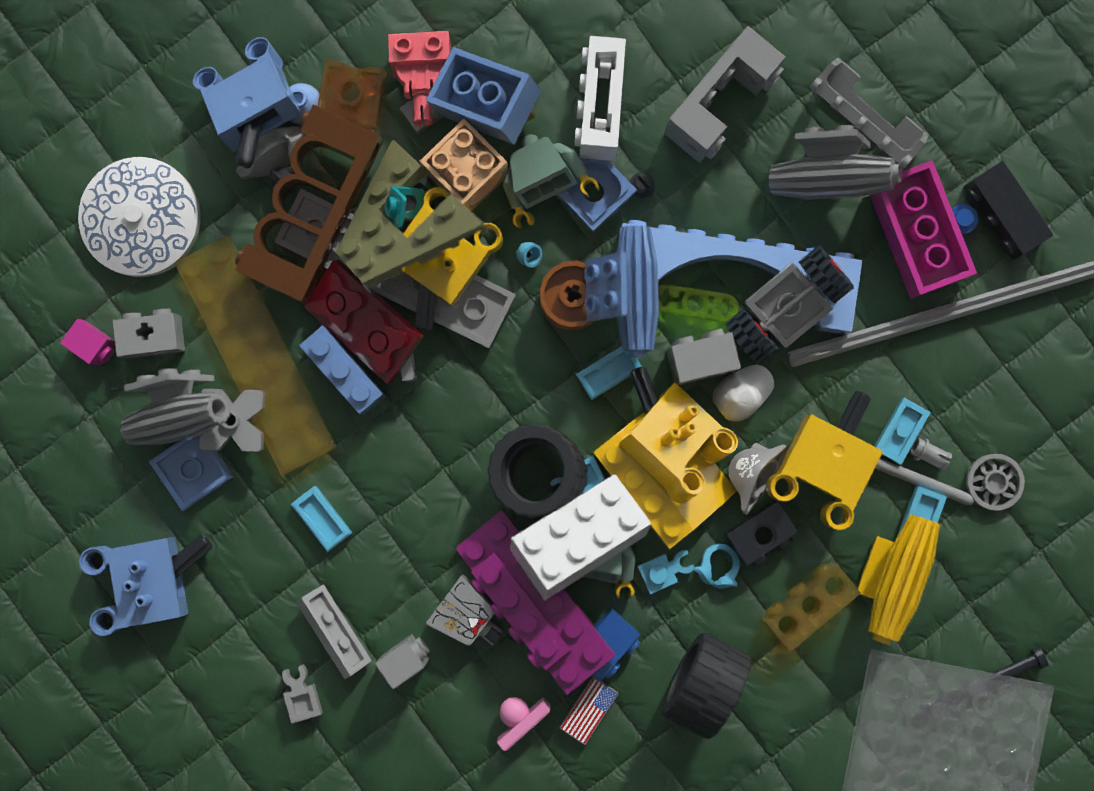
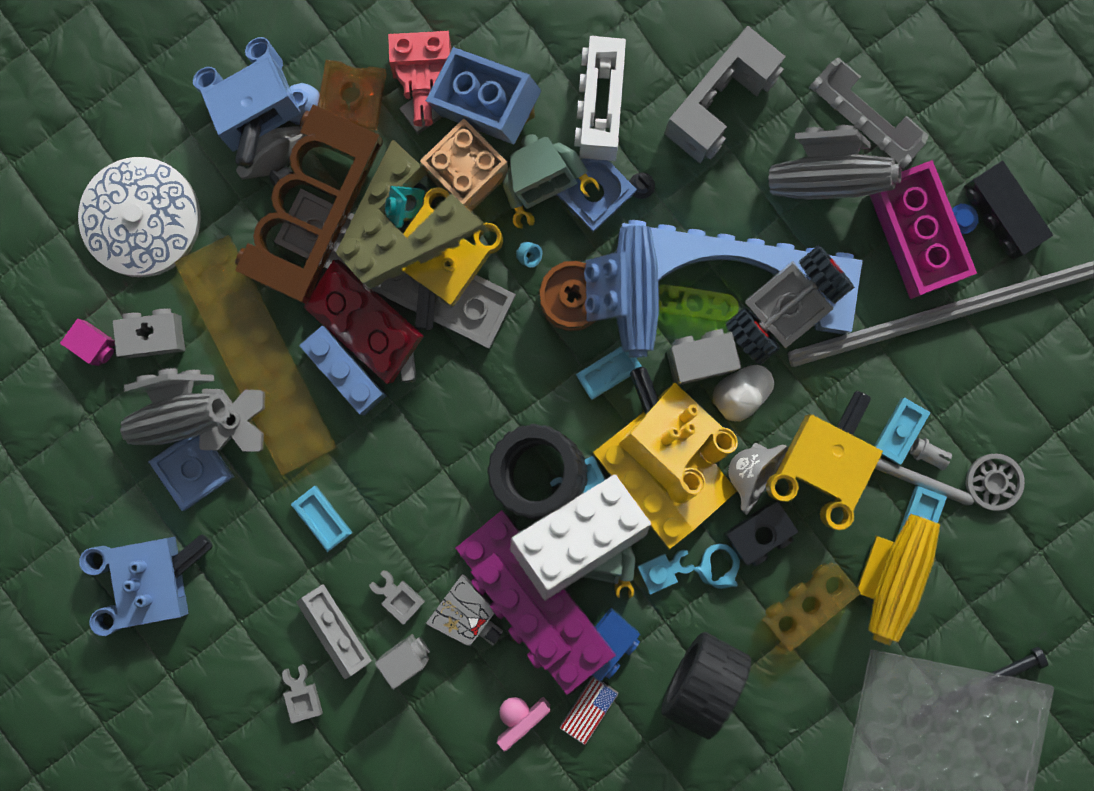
none -> light grey plate [369,570,425,625]

